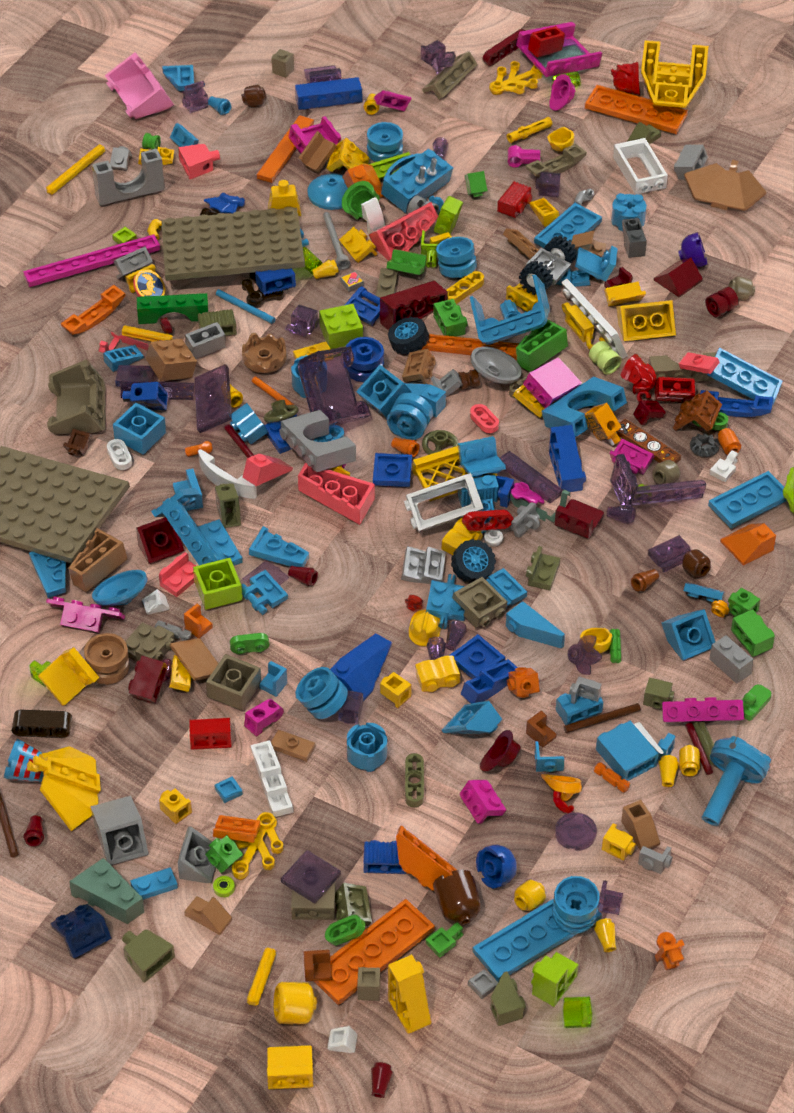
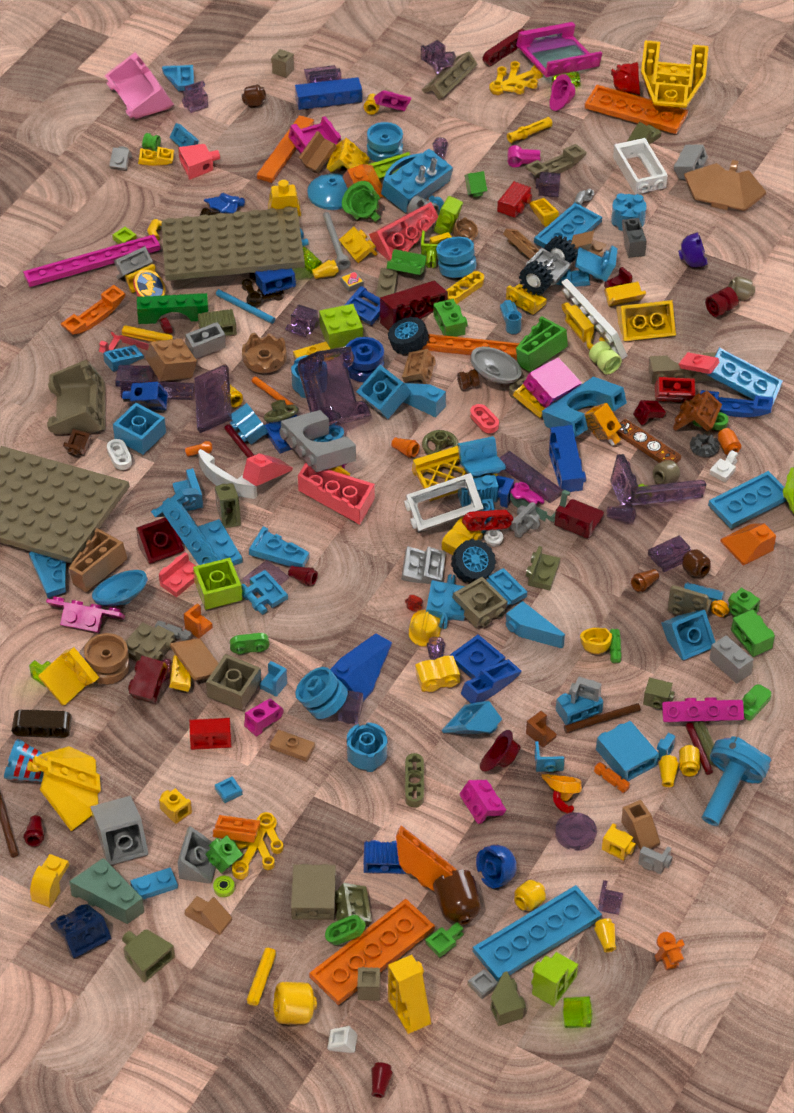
yellow axle [46,144,105,195] -> none
light grey arch [92,149,165,206] -> none
white slope [142,589,170,615] -> none
dark azure cone [208,96,231,115] -> none
white slope [250,741,294,817] -> none
yellow bracket [267,1045,313,1089] -> none
clear purple plate [281,850,341,904] -> none
dark orange panel [303,950,331,982] -> none
white slope [361,198,385,235] -> none
blue plate [373,453,412,487] -> none
yellow brick [380,672,411,708] -> none
dark azure wheel [387,393,433,440] -> none
light grey bracket [431,369,462,397] -> none
clear purple cone [445,620,467,651] -> none
dark azure windscreen [470,274,550,345] -> none
orange brick [507,667,540,698] -> none
red brick [528,26,566,57] -> none
yellow helmet [547,127,575,152] -> none
dark azure wheel [552,876,599,933] -> none
plate [567,635,602,675] -> none
dark pink bracket [609,439,655,475] -> none
red helmet [621,354,657,402] -> none
white sticker [634,722,664,754] -> none
dark red slope [654,257,703,297] -> none
none -> yellow brick [30,854,69,908]
none -> medium nougat hair [452,217,478,241]
none -> dark tan bracket [667,585,712,615]

